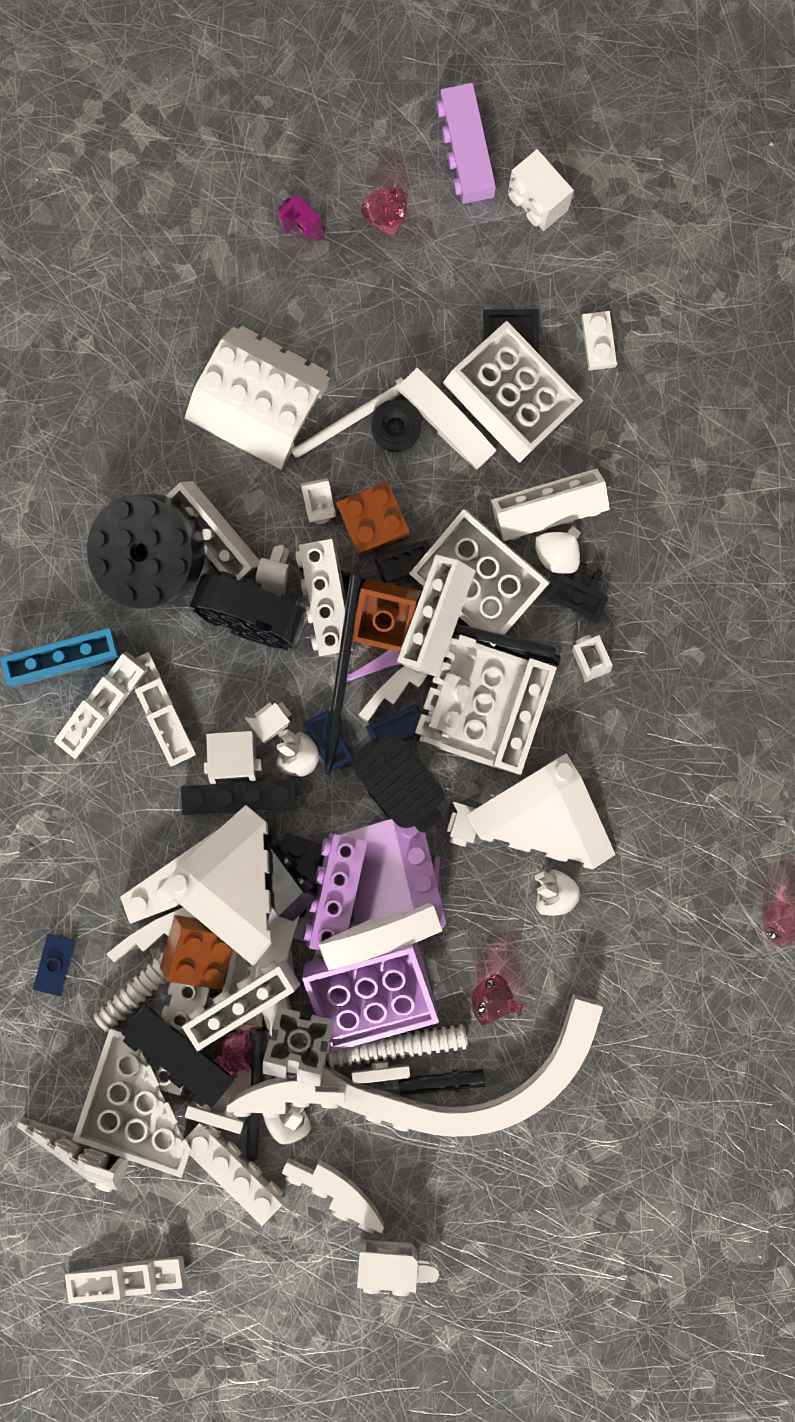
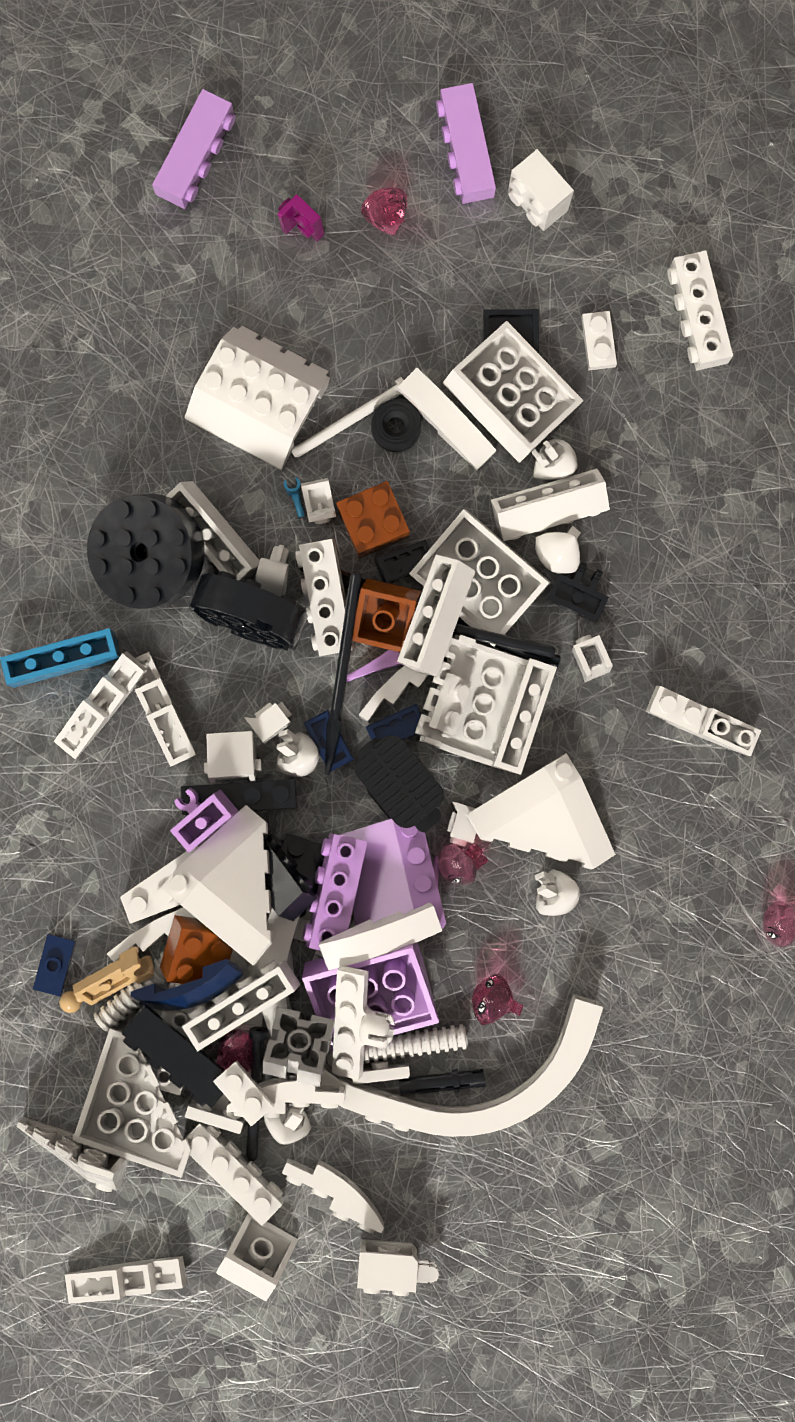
none -> tan plate [59,946,154,1013]
none -> dark blue slope [131,959,243,1011]
none -> lavender brick [152,89,236,209]
none -> lavender brick [170,788,239,853]
none -> white plate [213,1061,275,1126]
none -> white slope [216,1213,299,1301]
none -> dark azure hand [284,477,305,518]
none -> white plate [332,965,395,1080]
none -> clear pink piece [438,844,488,885]
none -> white piece [531,439,578,480]
none -> white slope [646,686,761,756]
none -> white brick [667,250,733,371]

